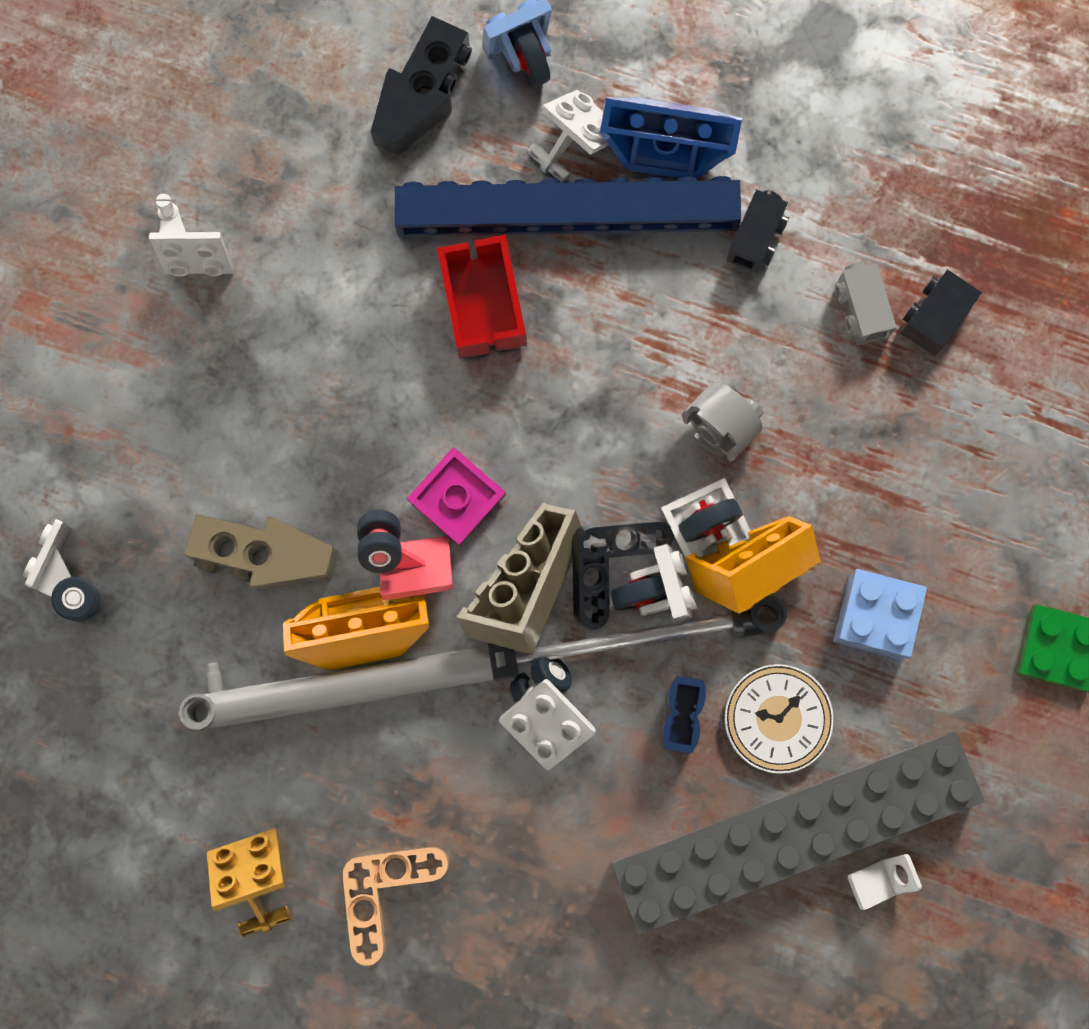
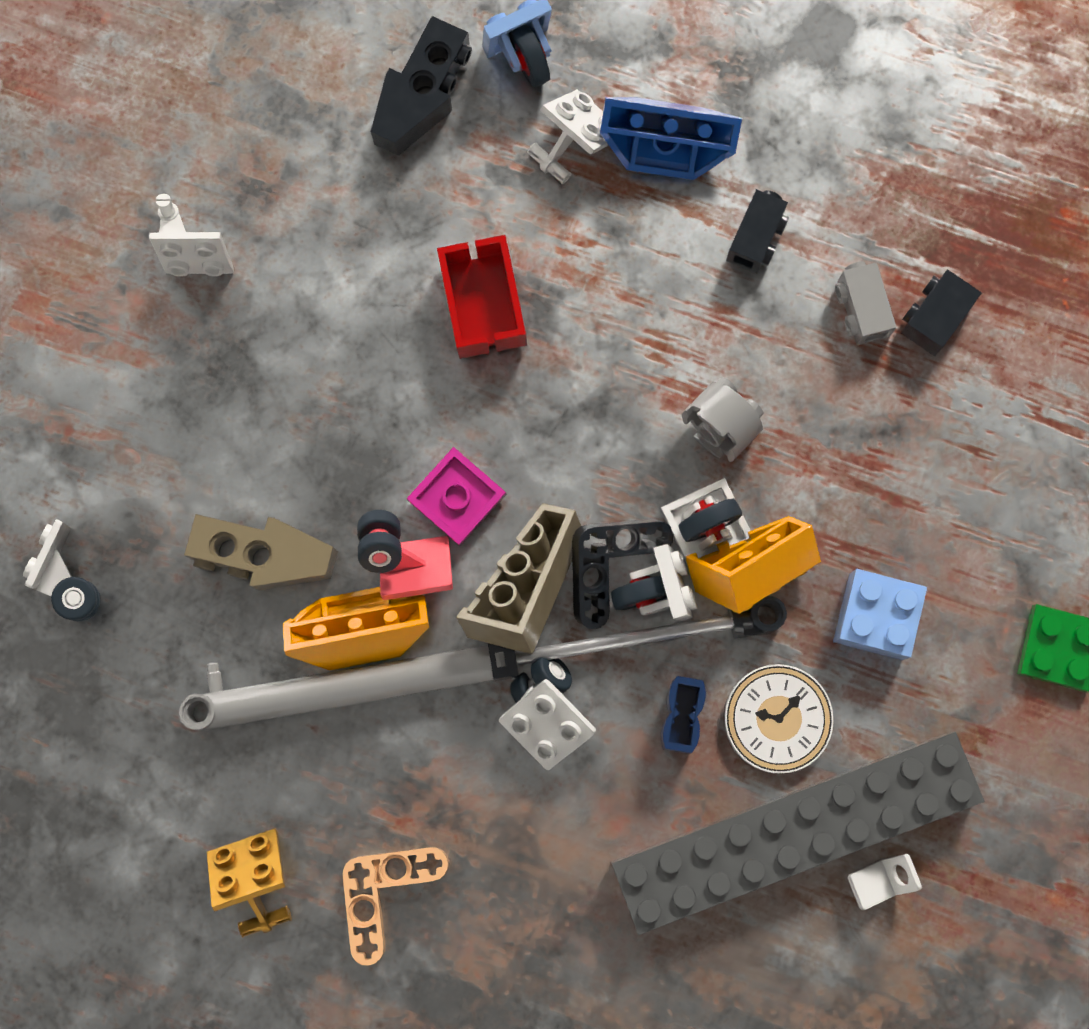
dark blue brick [395,176,742,237] -> none

